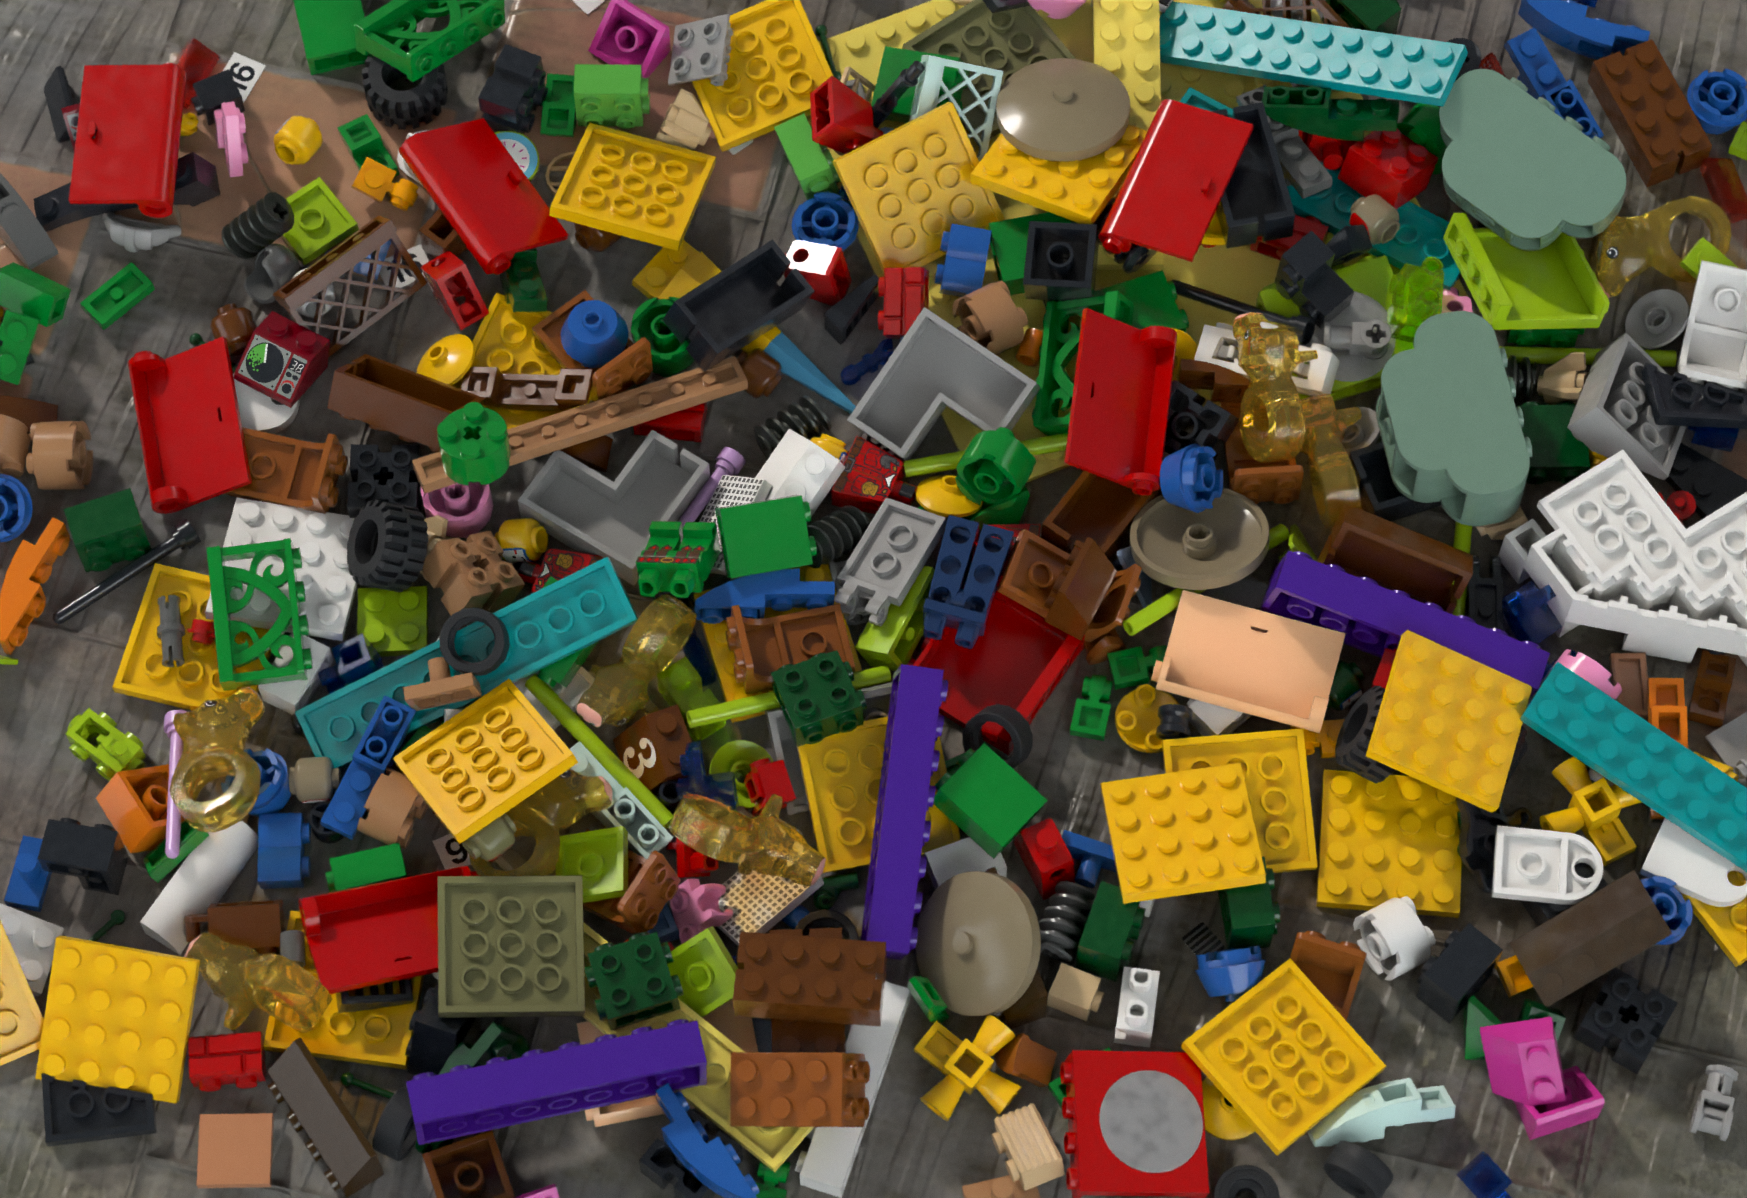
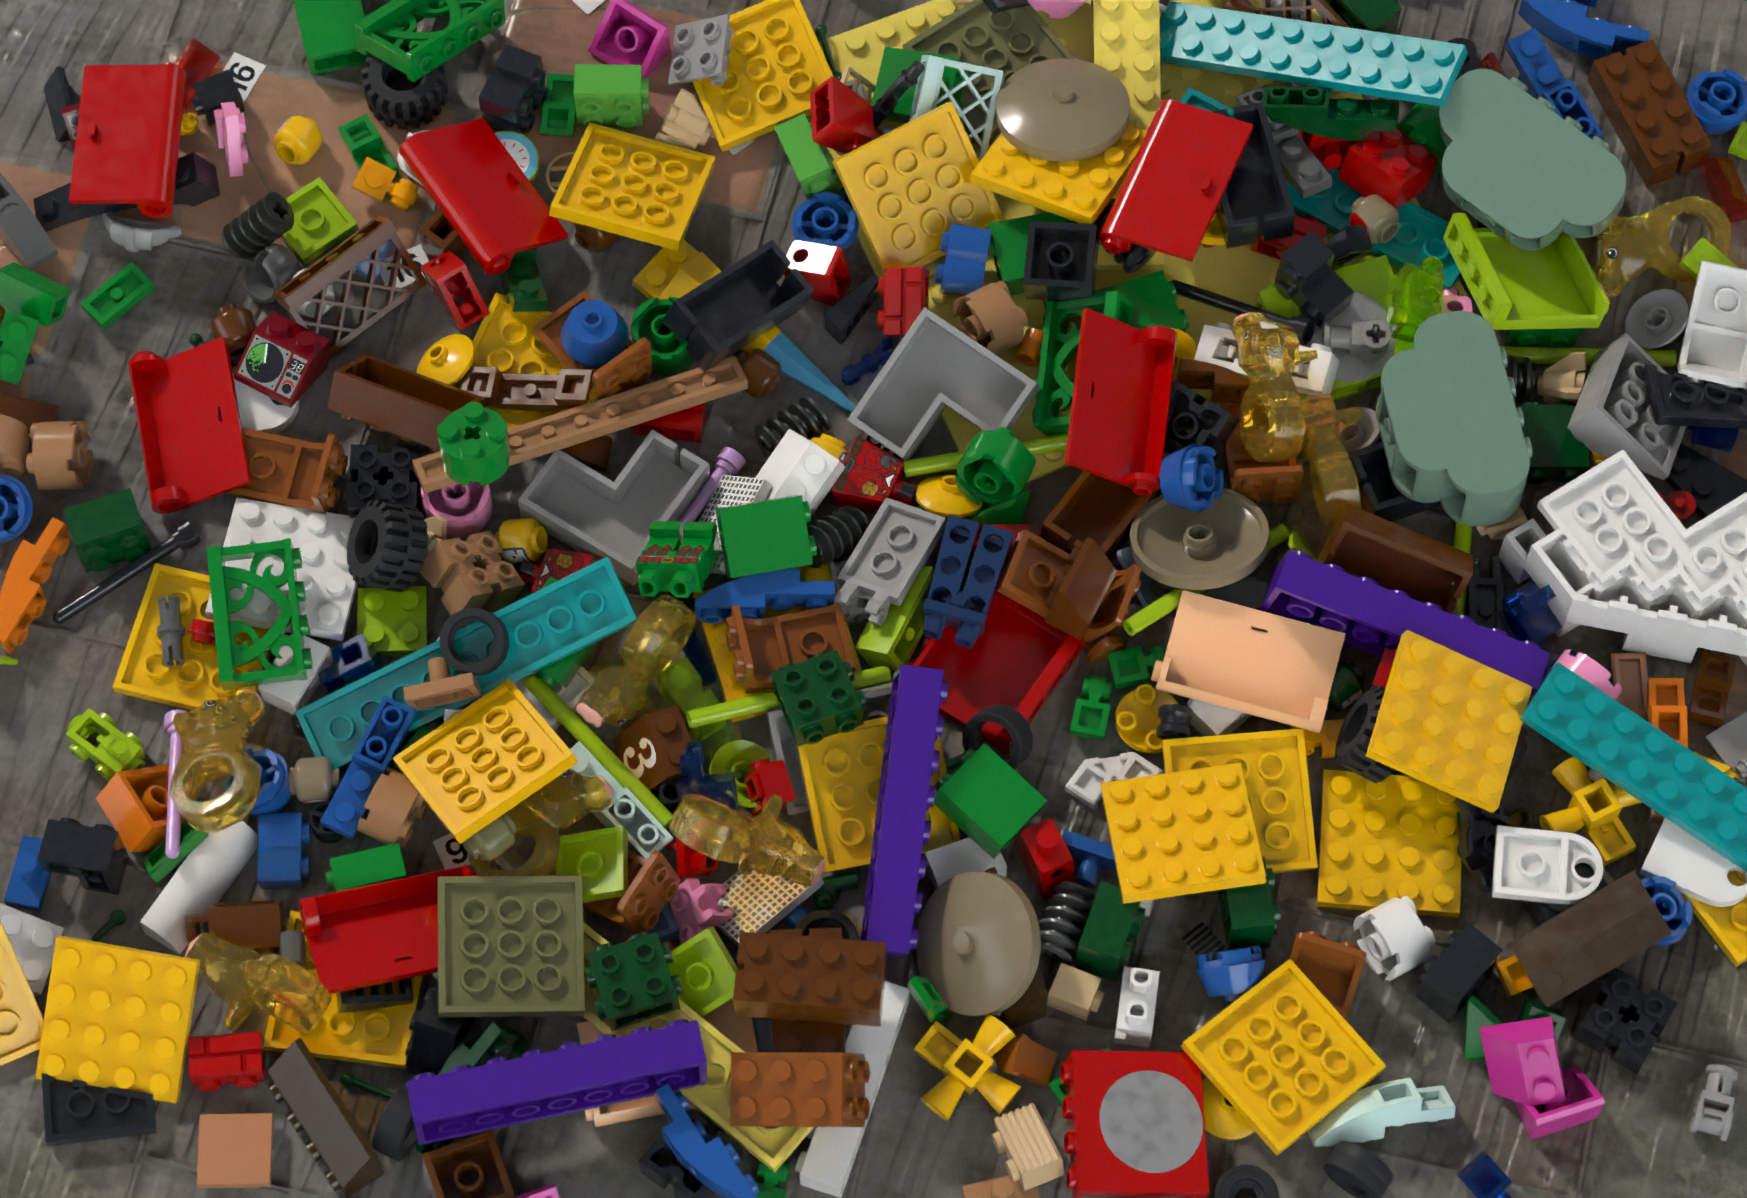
none -> white tile [1065,752,1163,809]

